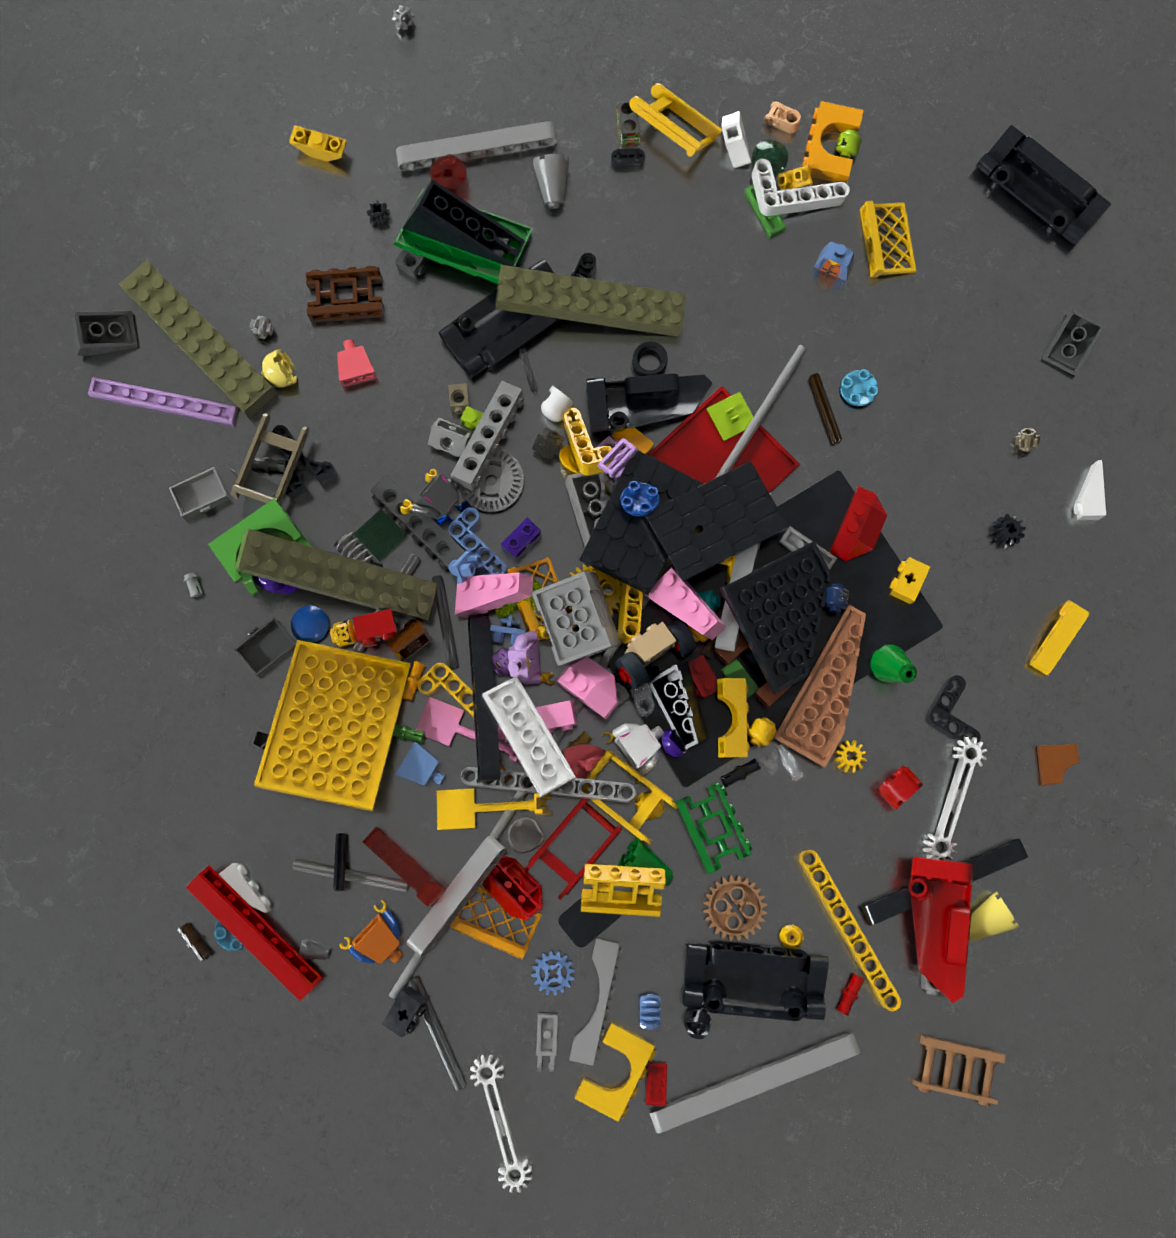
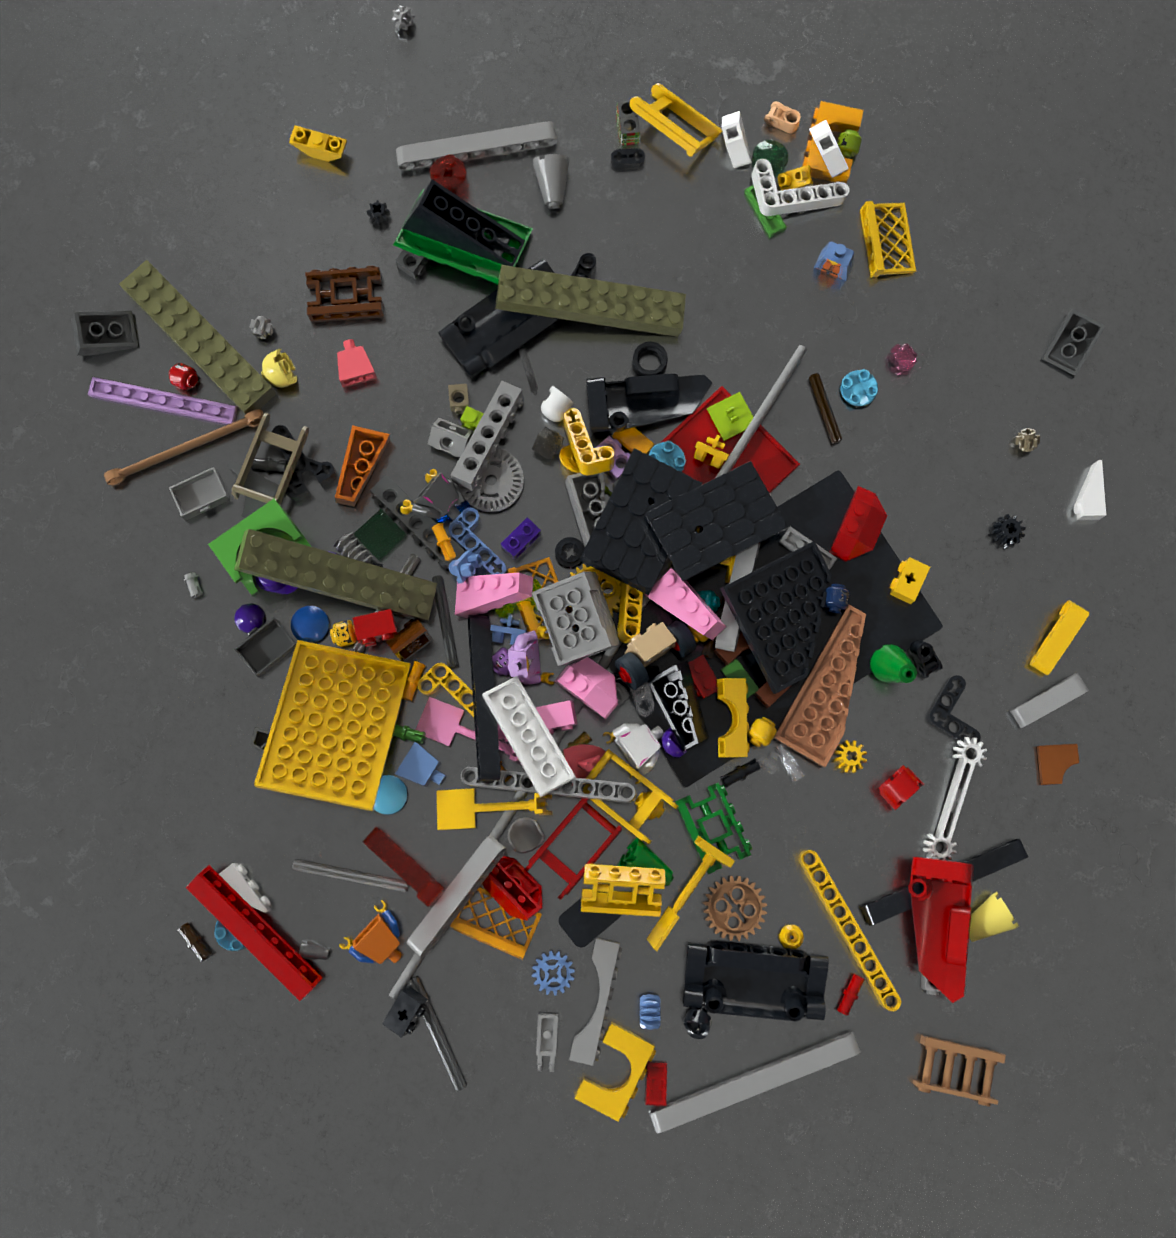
black axle [333,833,347,892] -> none
white arm [470,1054,532,1193] -> none
lavender tile [597,438,638,478] -> none
blue dish [620,481,659,516] -> none
black panel [976,125,1112,245] -> none
none -> medium nougat piece [104,409,264,486]
none -> red head [169,363,198,390]
none -> dark purple hair [234,603,265,633]
none -> orange wedge [335,425,390,507]
none -> medium azure dish [374,775,407,814]
none -> light orange axle [432,523,456,561]
none -> black gear [555,537,585,568]
none -> yellow piece [647,836,735,951]
none -> medium azure dish [649,441,686,472]
none -> yellow hips [694,435,729,469]
none -> white slope [809,120,849,178]
none -> clear pink head [889,343,917,371]
none -> black piece [910,640,943,678]
none -> light grey beam [1010,673,1089,728]

